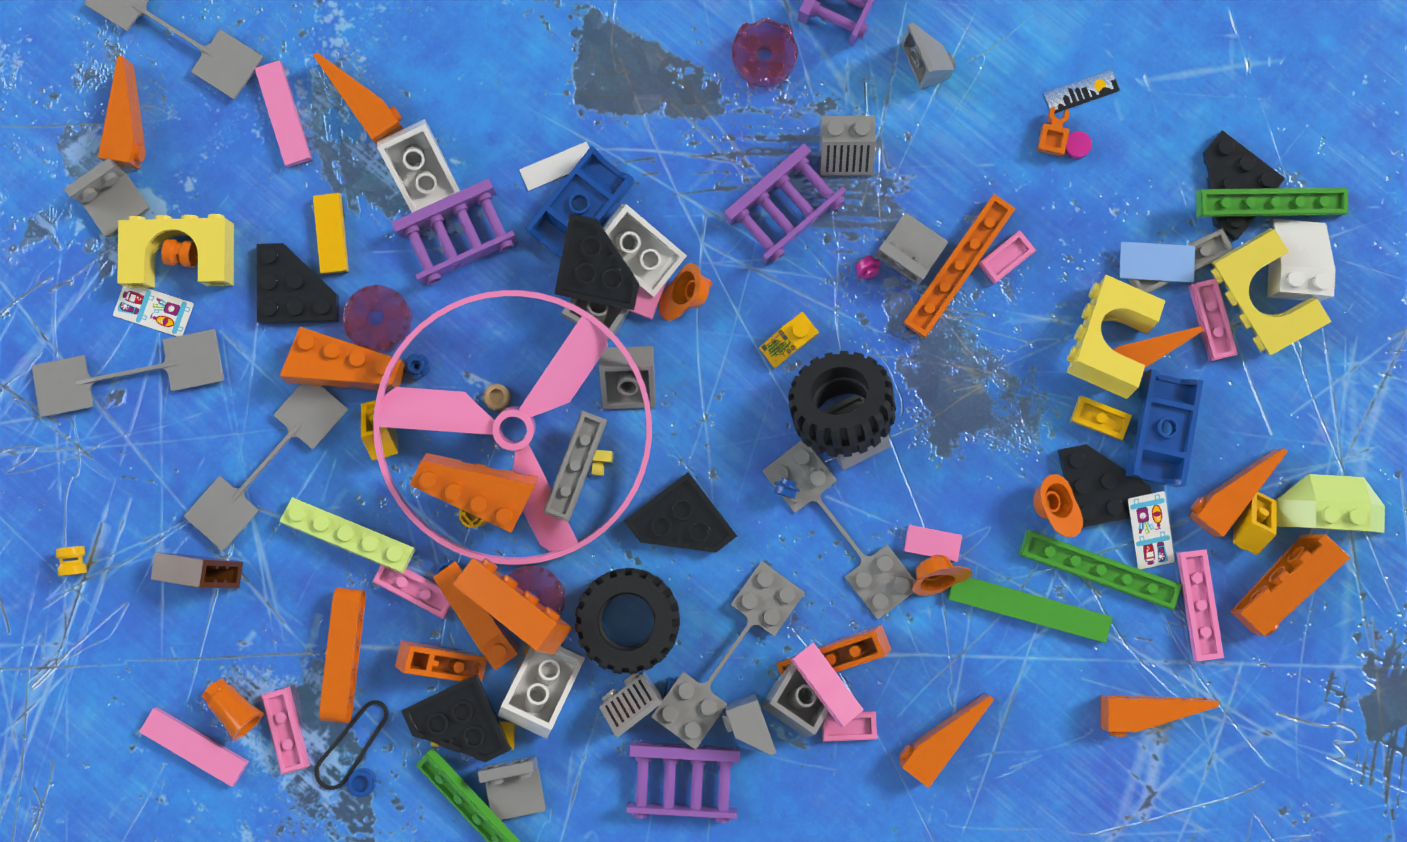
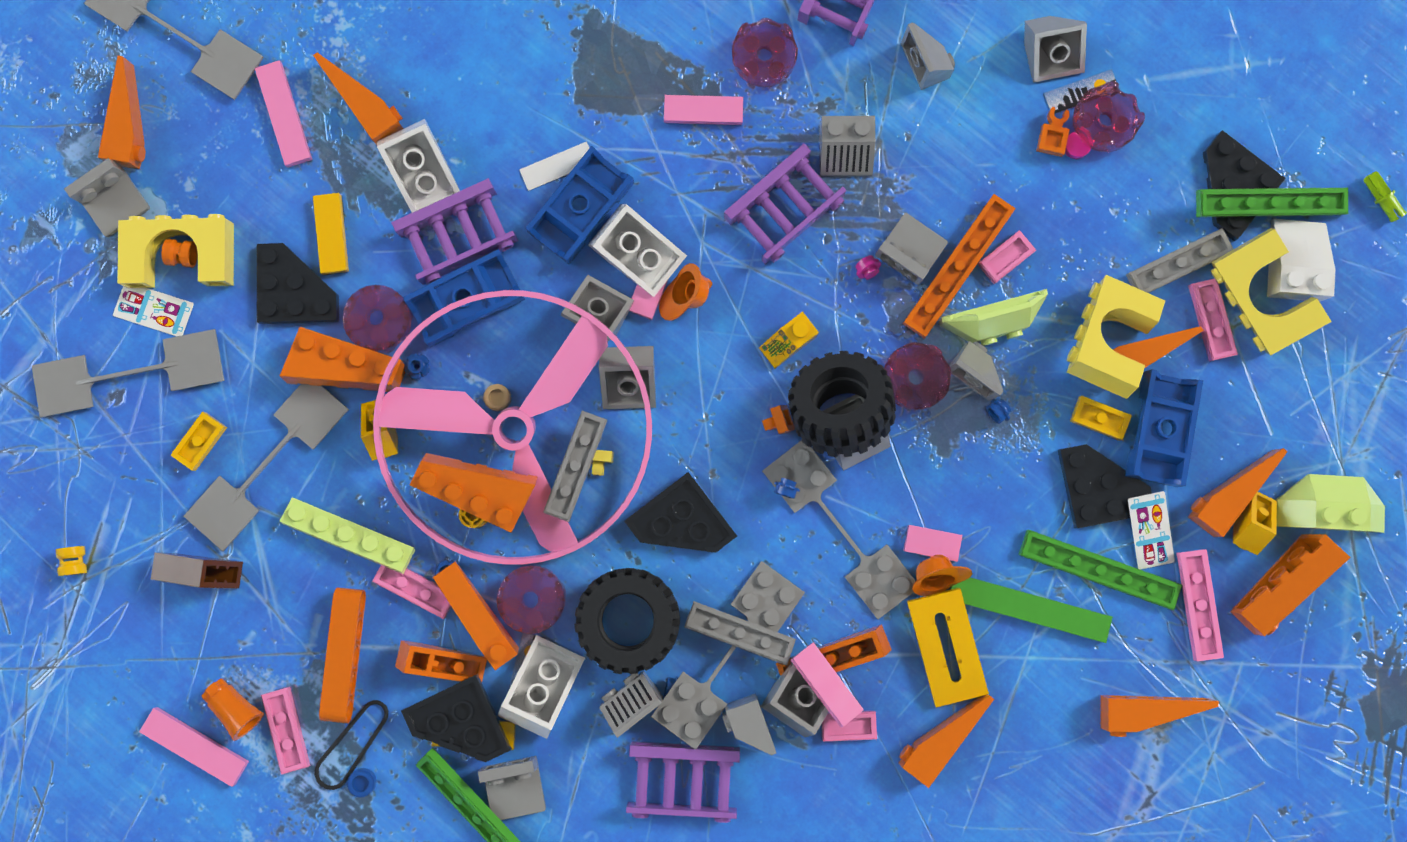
orange wedge [453,558,573,655] -> none
black plate [554,213,639,310] -> none
orange piece [1033,474,1083,538] -> none
light blue sticker [1120,242,1195,282] -> none
none -> yellow plate [171,411,228,471]
none -> blue piece [403,249,525,347]
none -> bright pink tile [664,95,743,125]
none -> light grey tile [684,601,796,666]
none -> orange tile [762,405,795,434]
none -> clear pink plate [884,342,951,410]
none -> yellow piece [907,587,989,708]
none -> yellowish green wedge [939,289,1048,346]
none -> light grey slope [946,341,1003,401]
none -> blue plate [986,399,1011,424]
none -> light grey slope [1024,16,1087,82]
none -> clear pink plate [1072,81,1145,152]
none -> lime axle [1363,171,1407,222]

